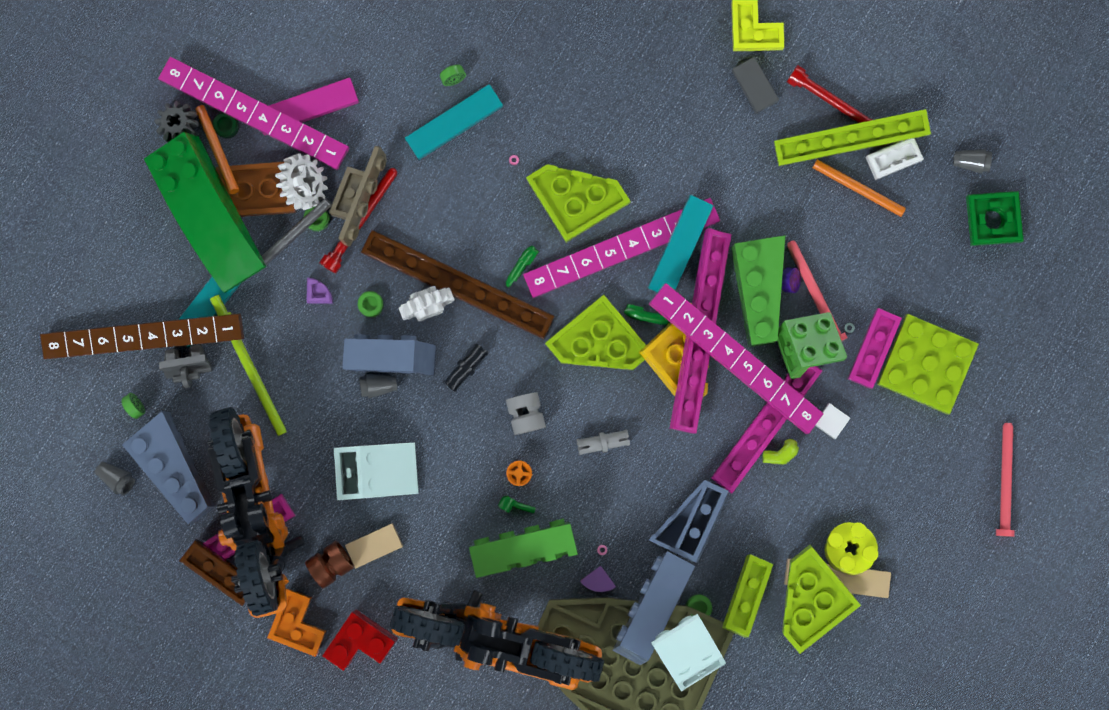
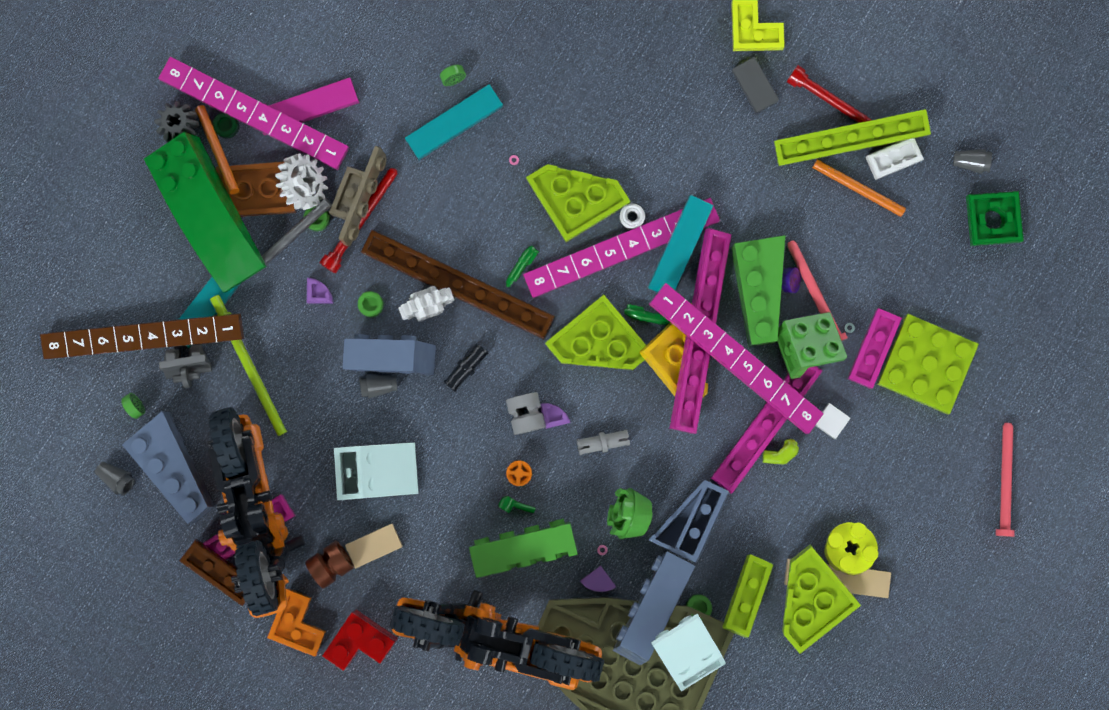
none -> medium lavender tile [540,403,570,429]
none -> bright green cone [607,488,653,539]
none -> white plate [620,204,645,229]

